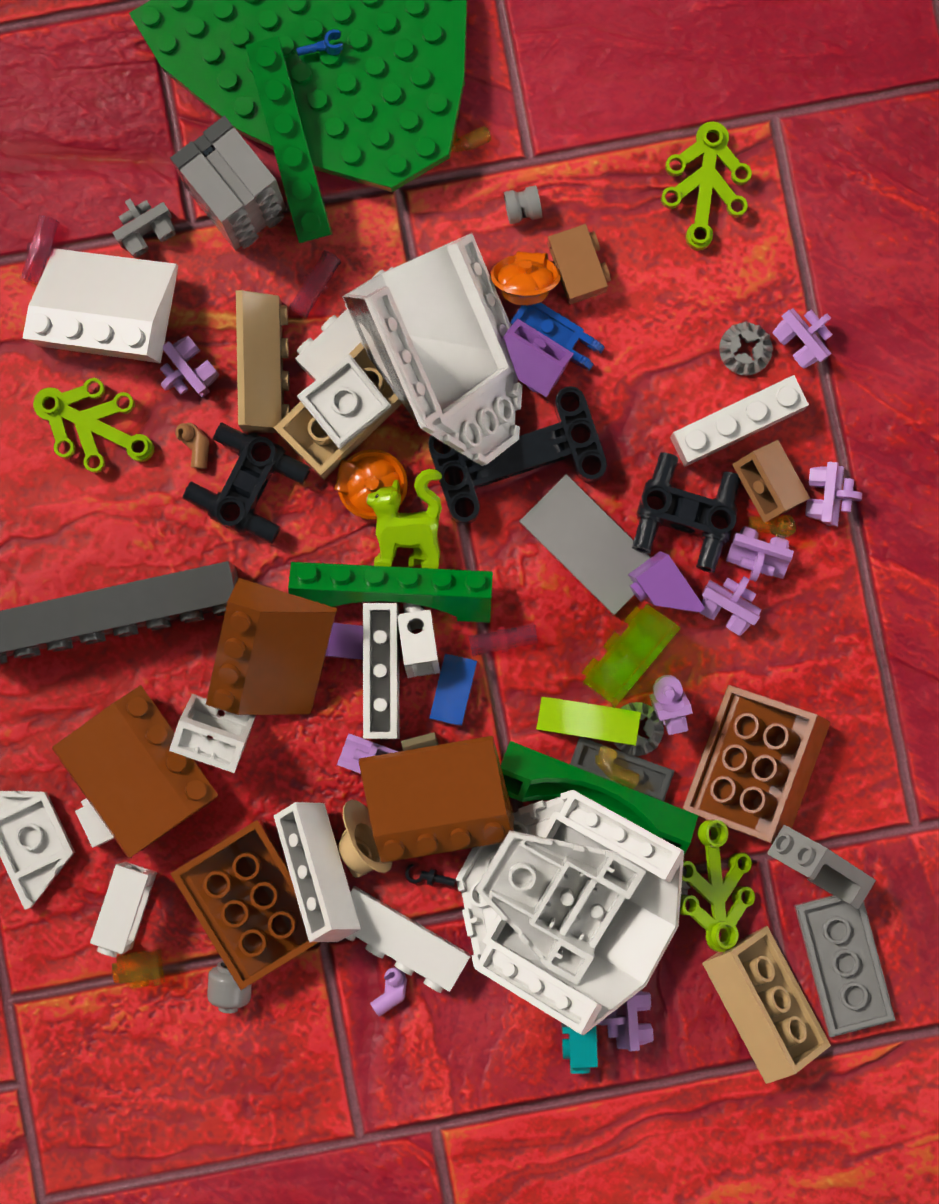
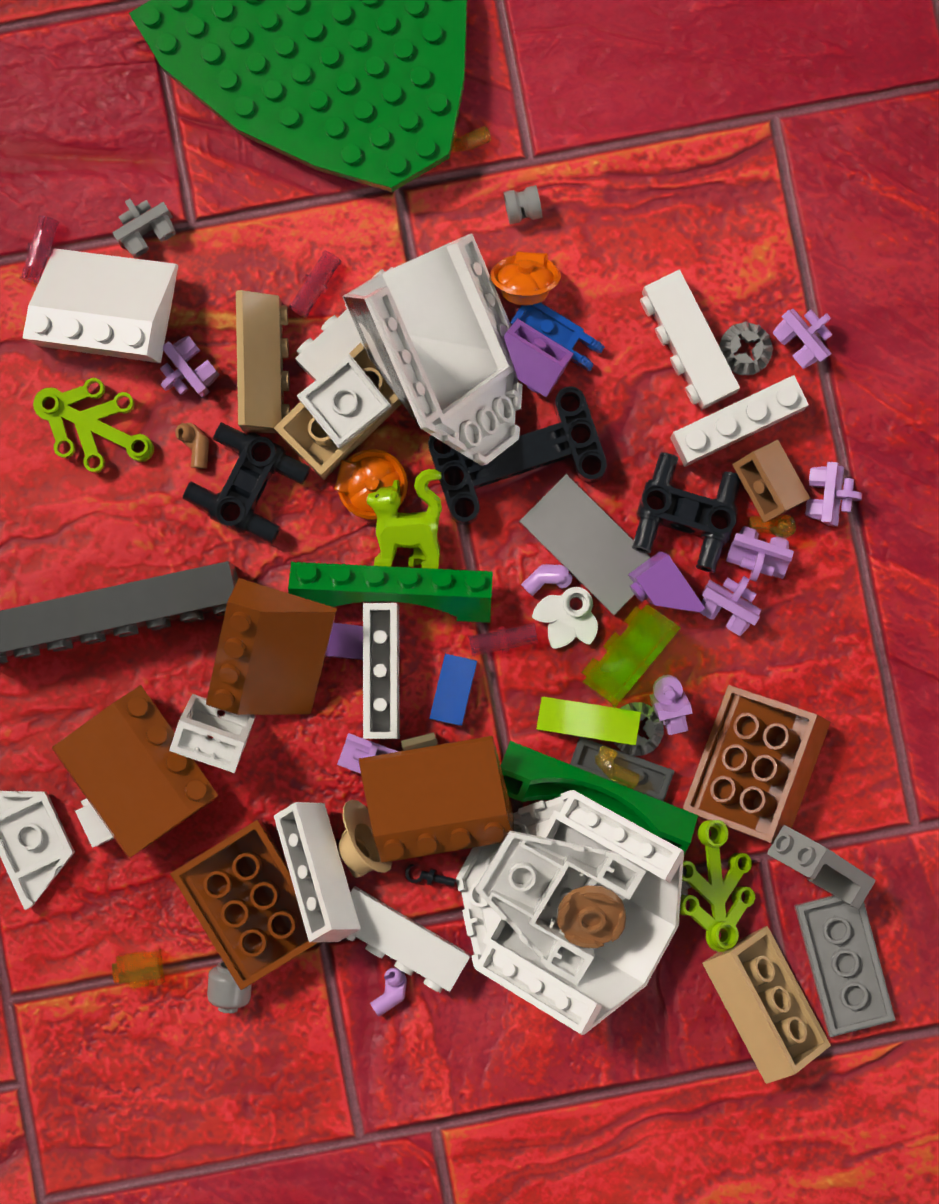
white window [90,862,157,957] -> none
light grey piece [170,115,287,251] -> none
green arch [245,36,333,243] -> none
blue hand [296,29,343,56] -> none
white torso [397,603,440,678] -> none
medium nougat brick [547,224,611,305] -> none
teal brick [561,1023,598,1074] -> none
lavender hips [598,991,654,1051] -> none
lime plant [661,121,752,251] -> none
none -> lavender arm [521,564,572,596]
none -> white plate [532,587,598,649]
none -> medium nougat tile [557,885,626,948]
none -> white brick [640,269,740,410]

